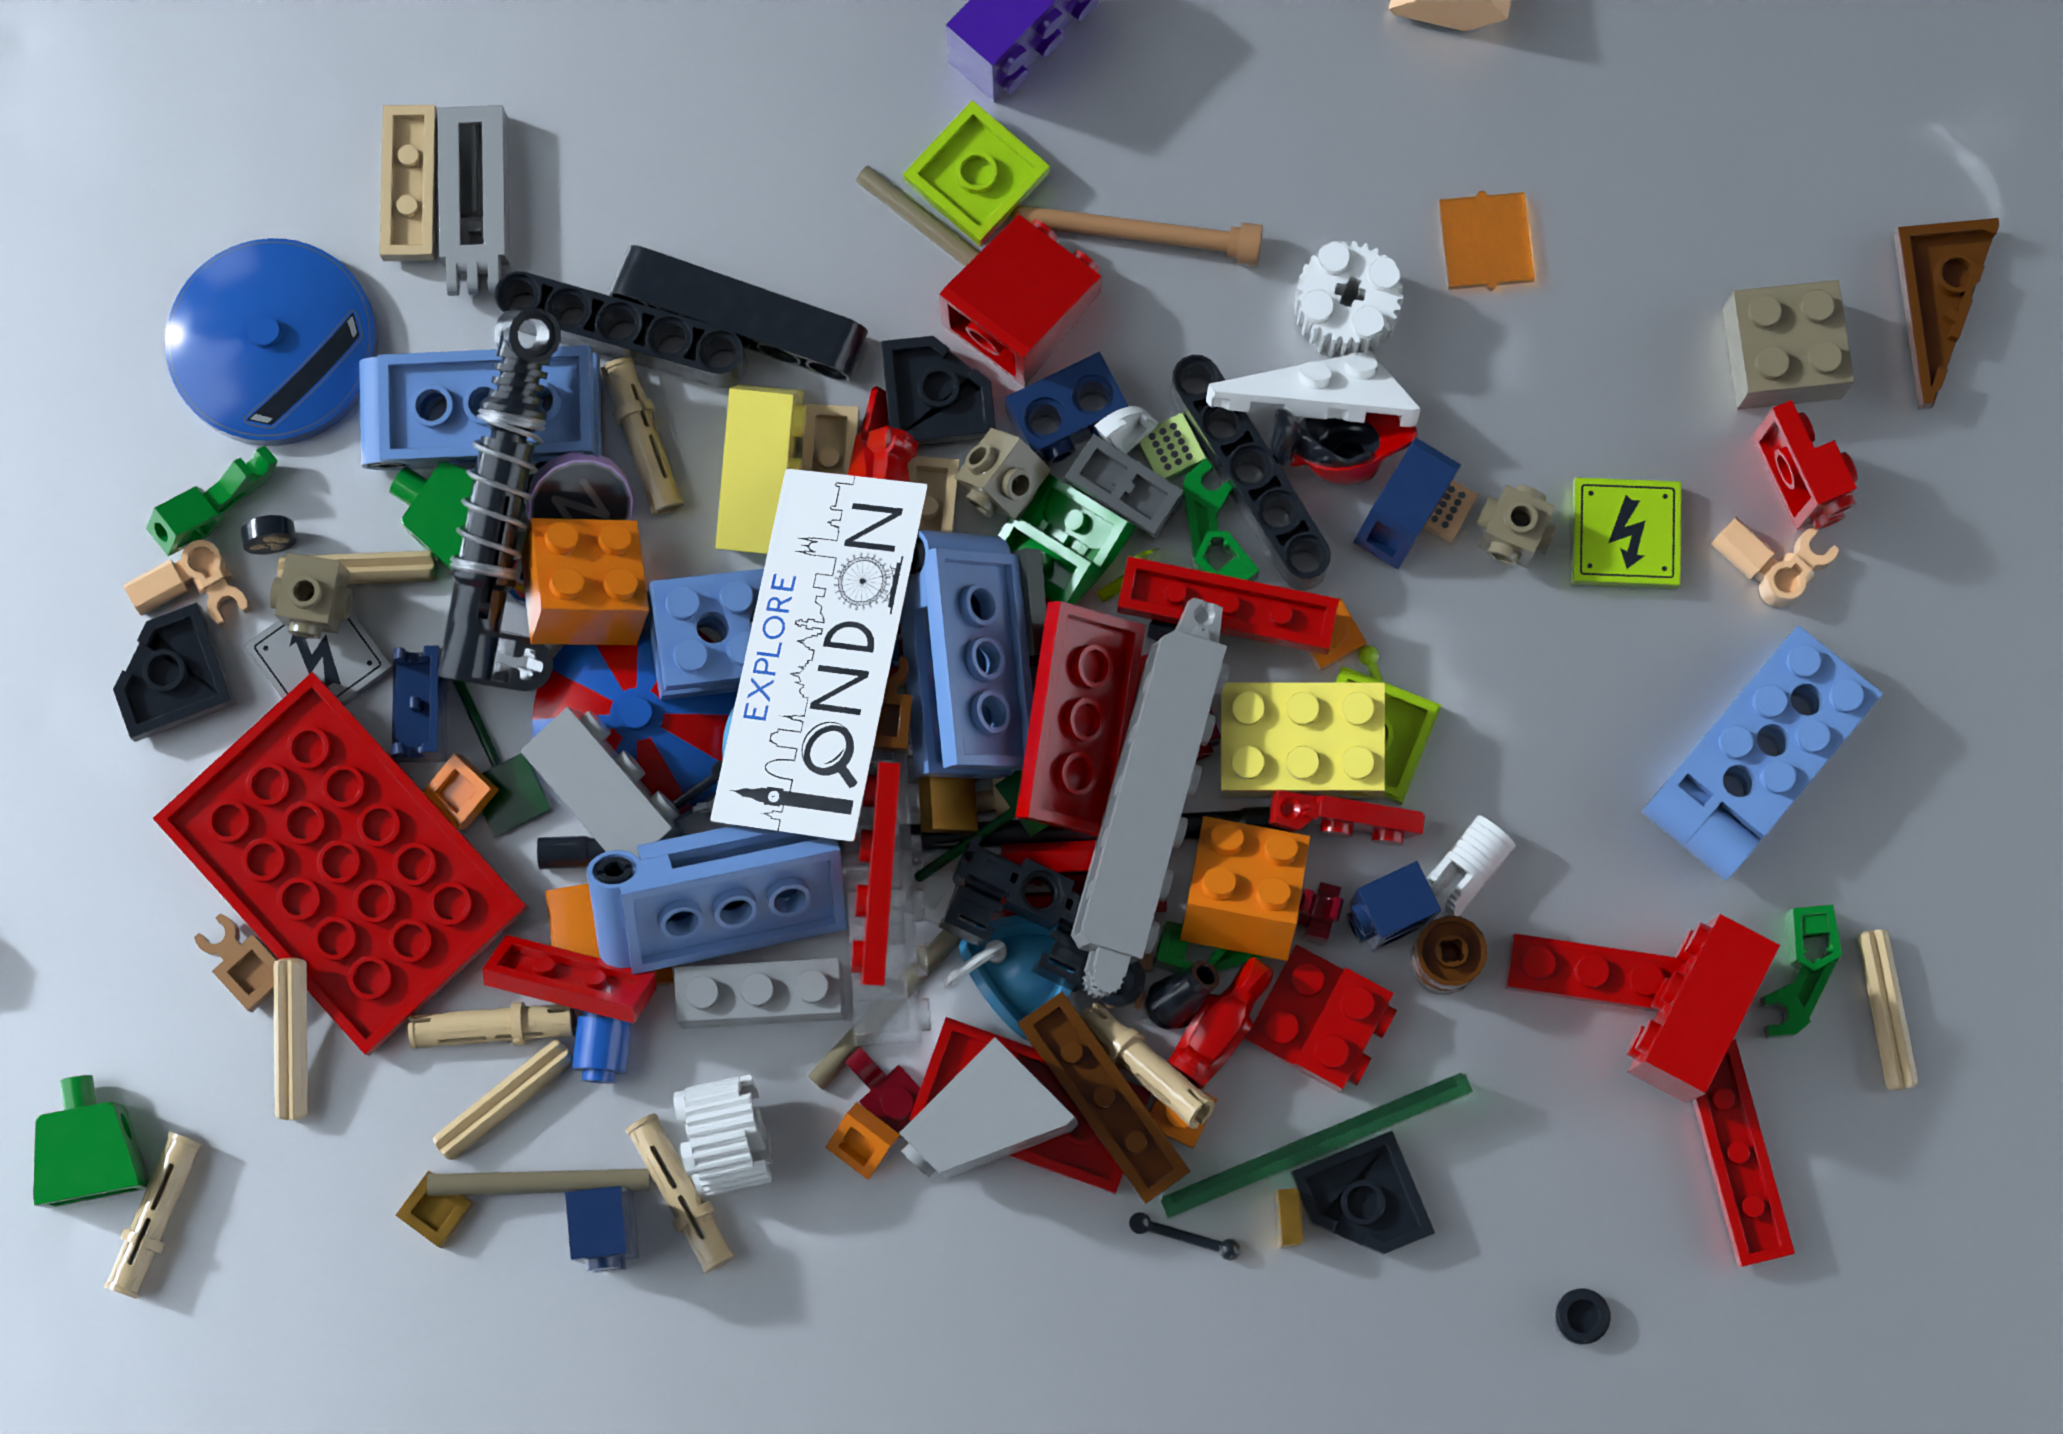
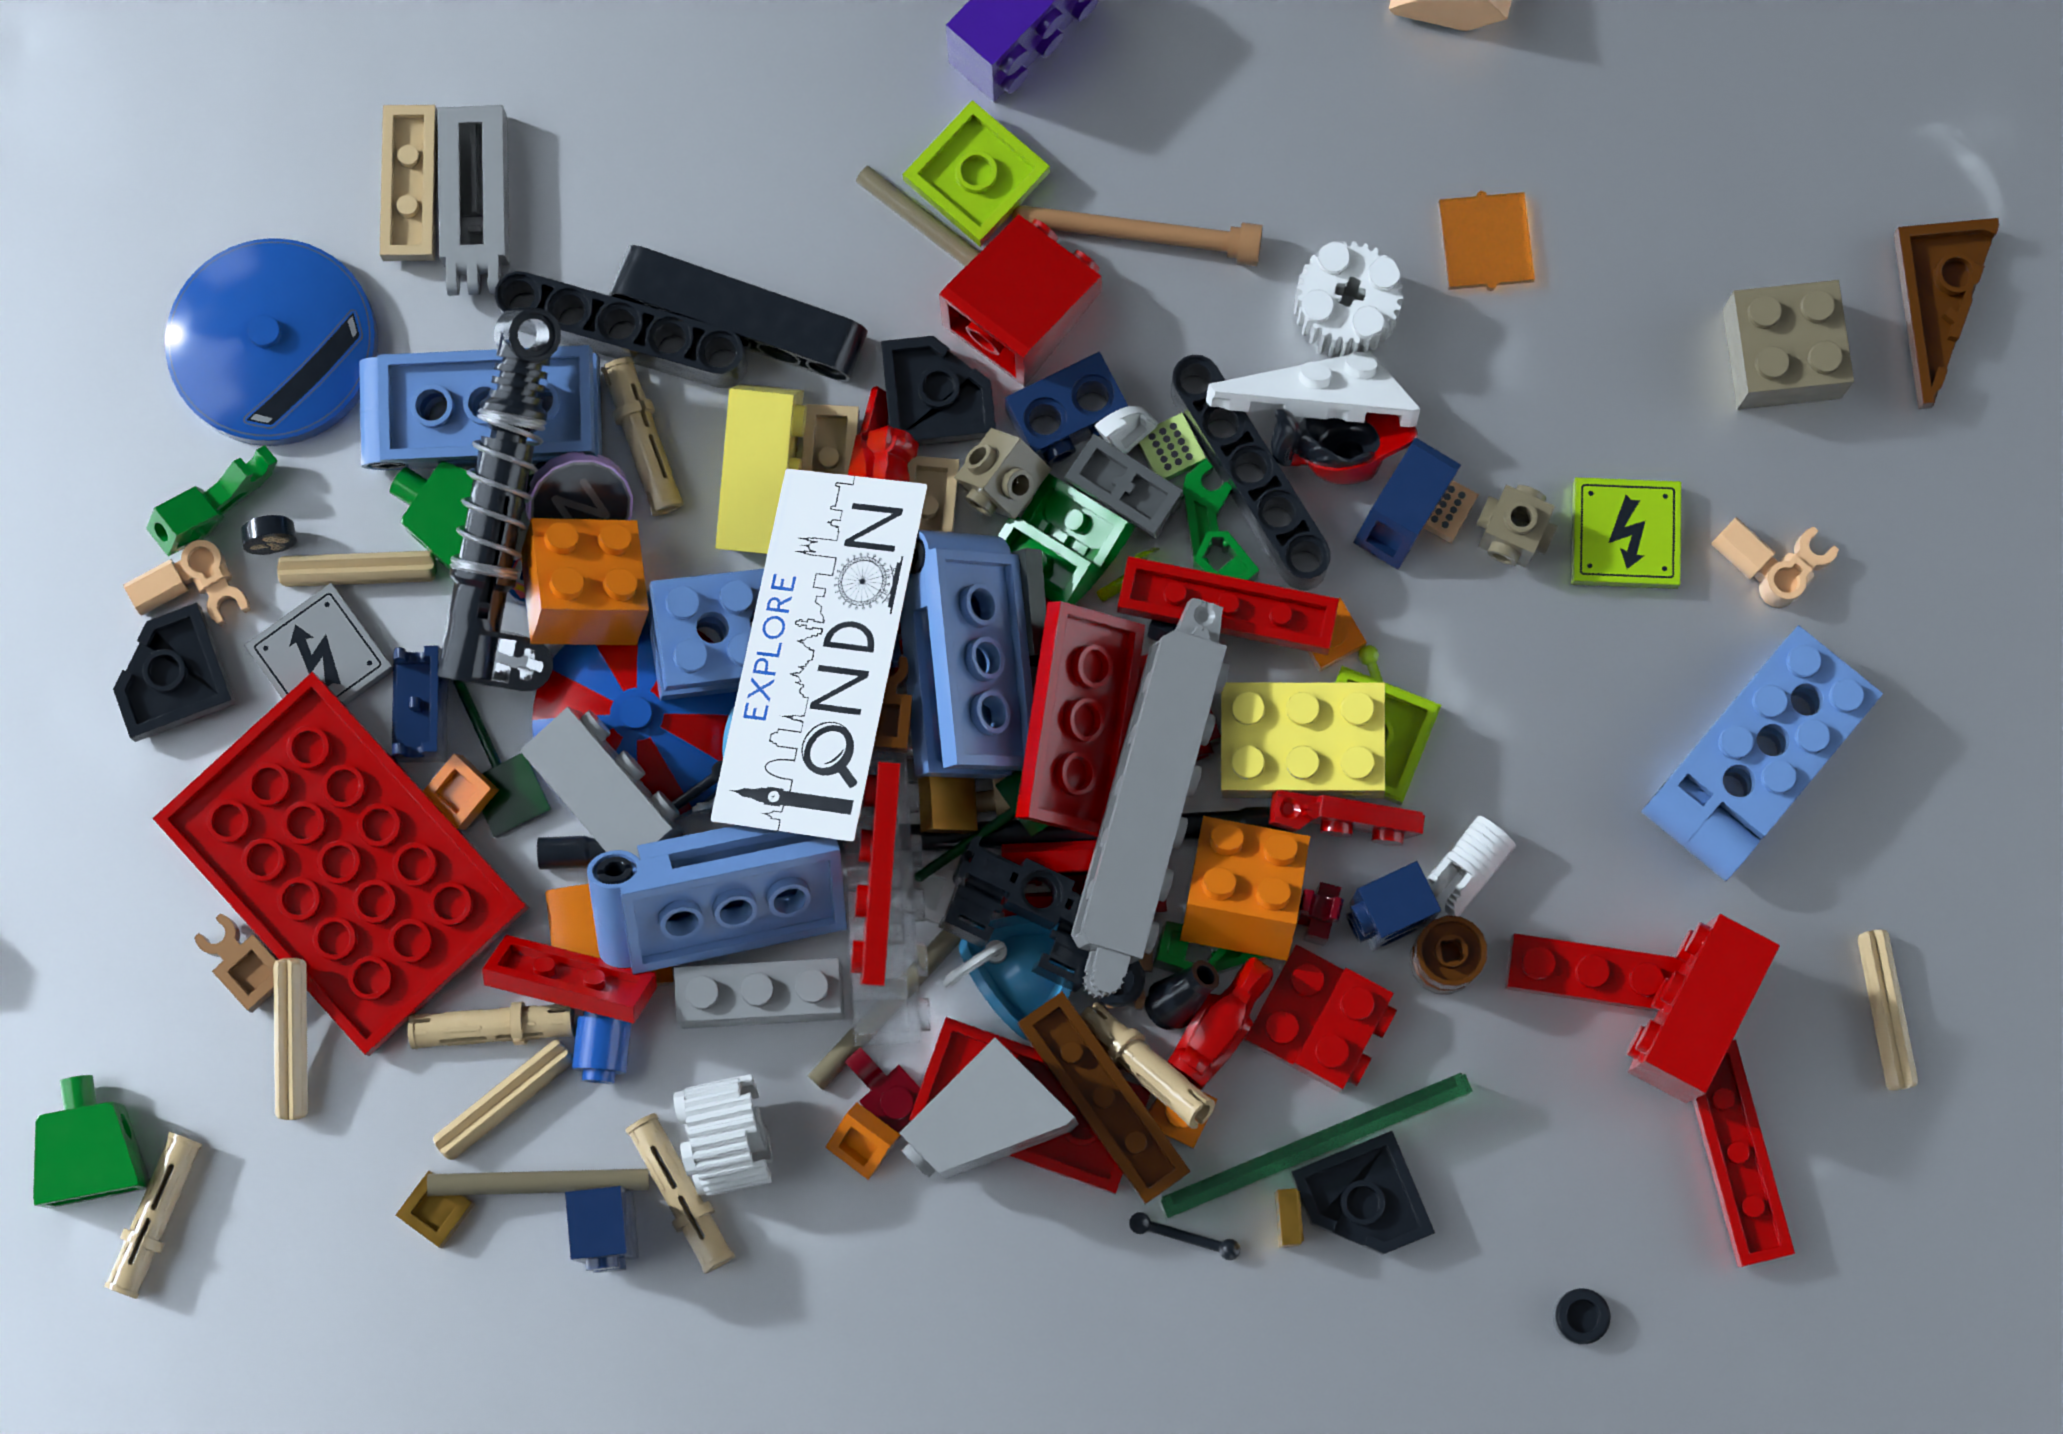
dark tan brick [270,552,353,639] -> none
red plate [1752,400,1858,530] -> none
green piece [1760,904,1842,1039] -> none

